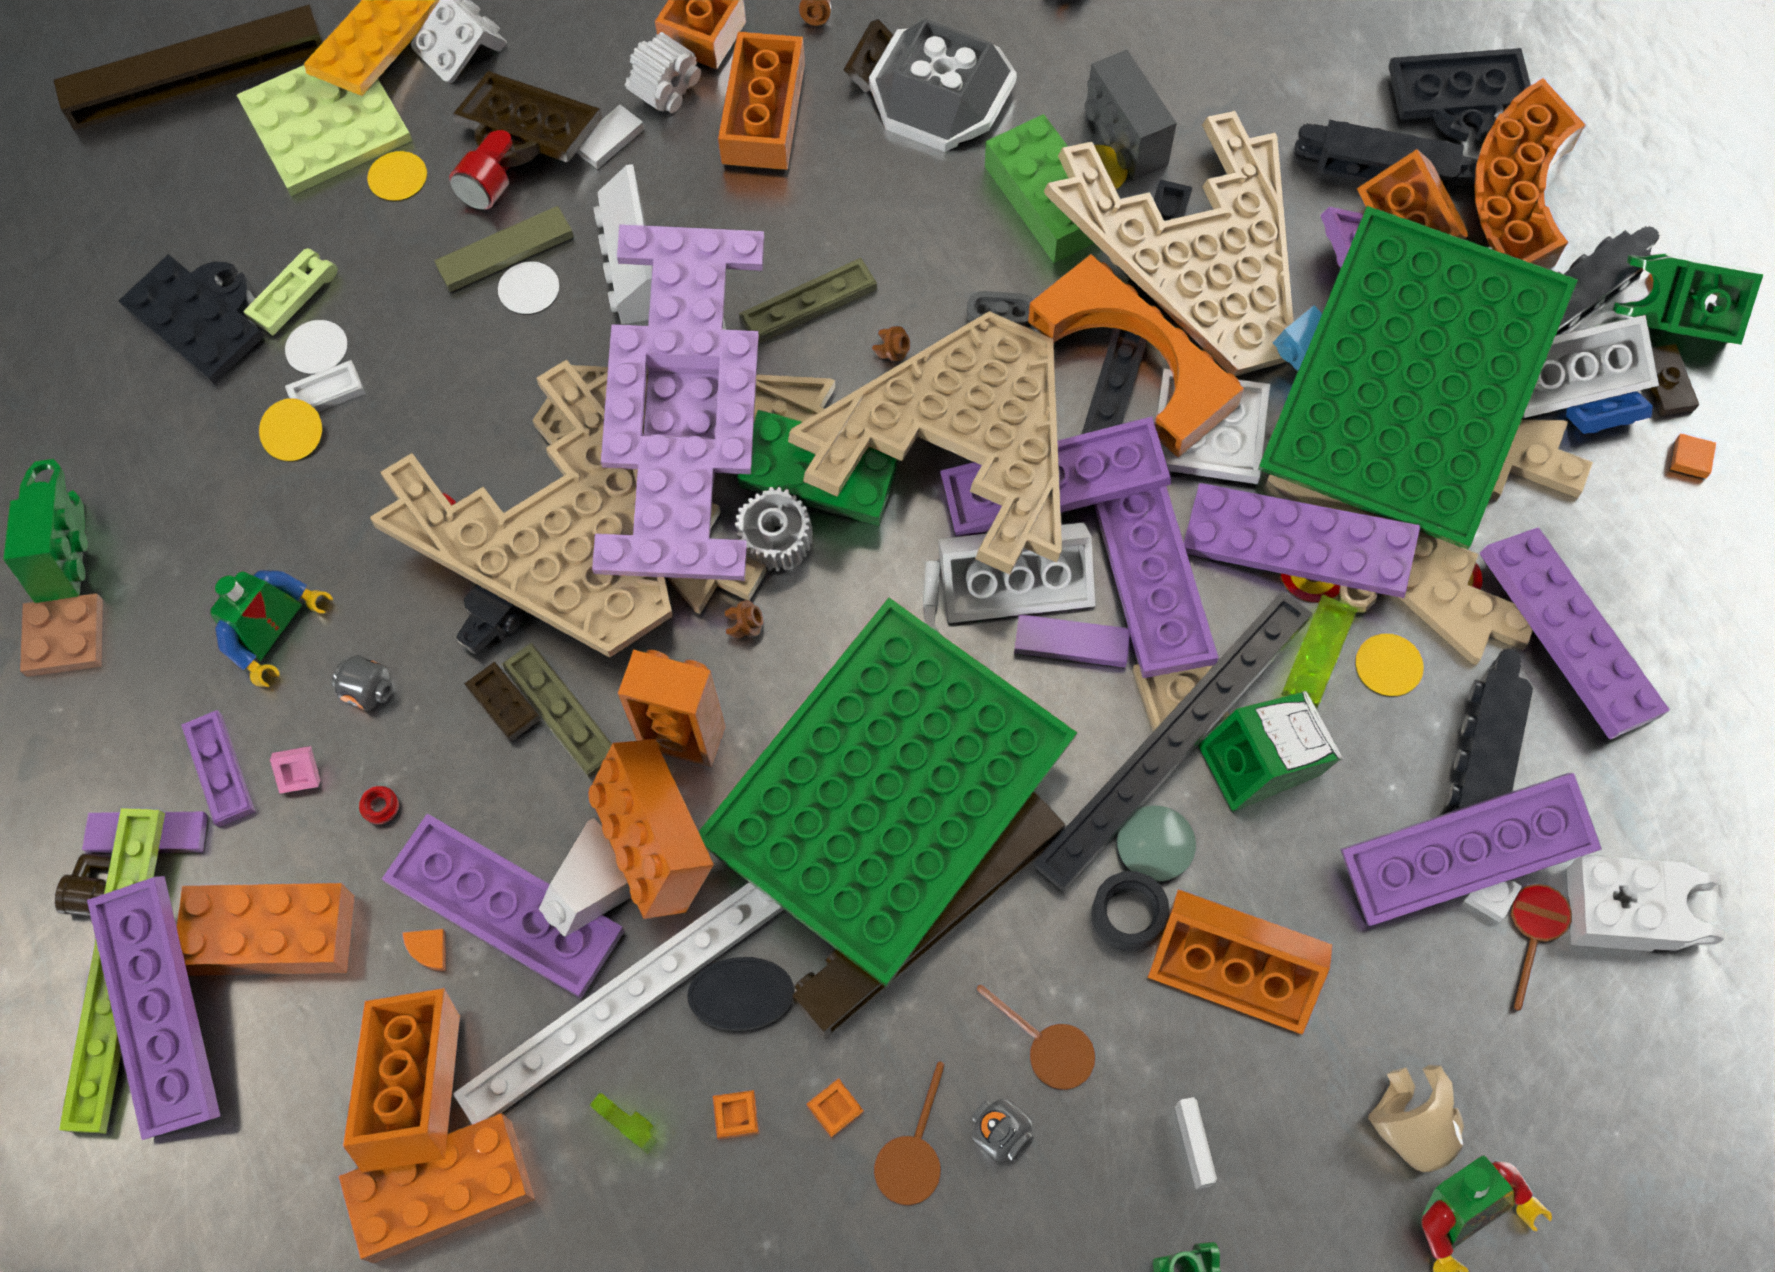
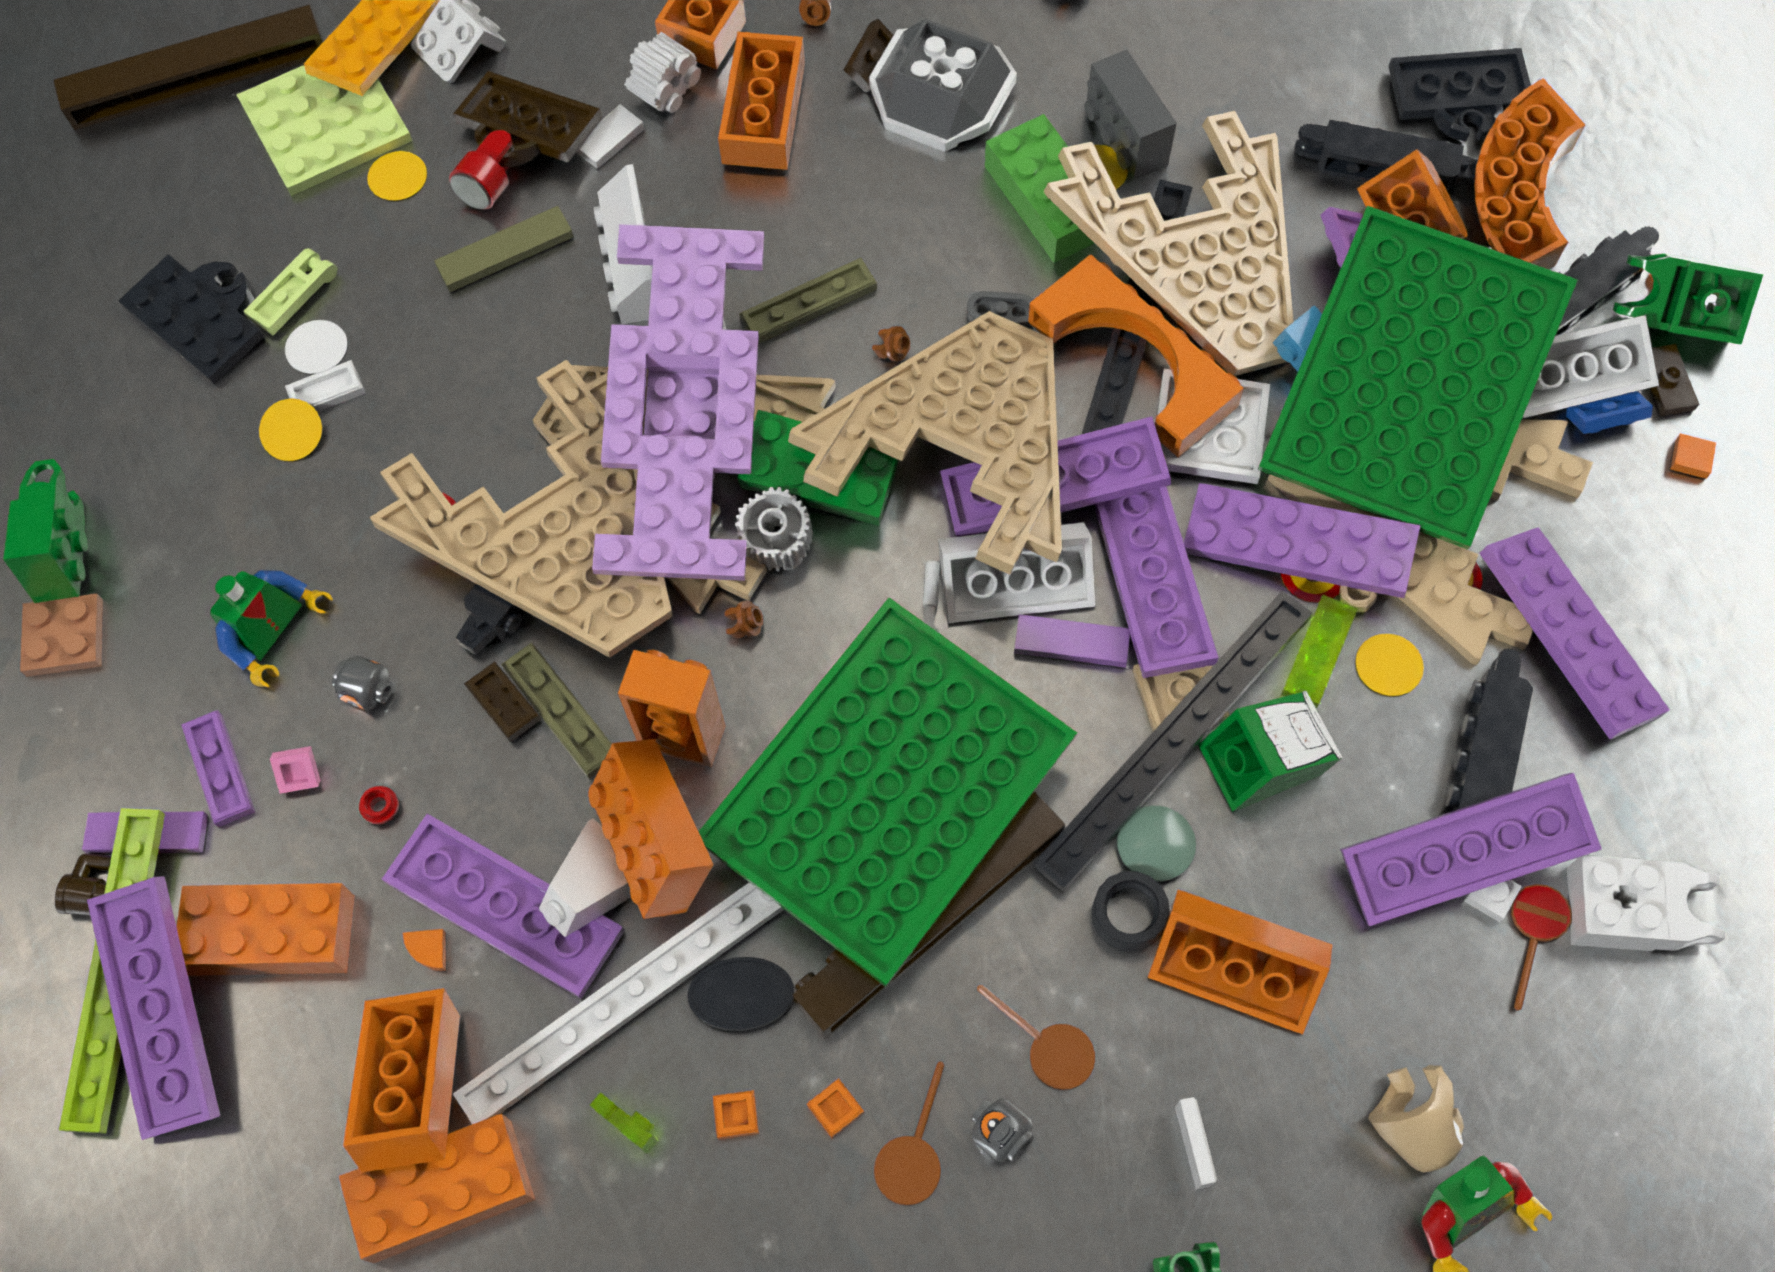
white sticker [498,262,559,314] -> none

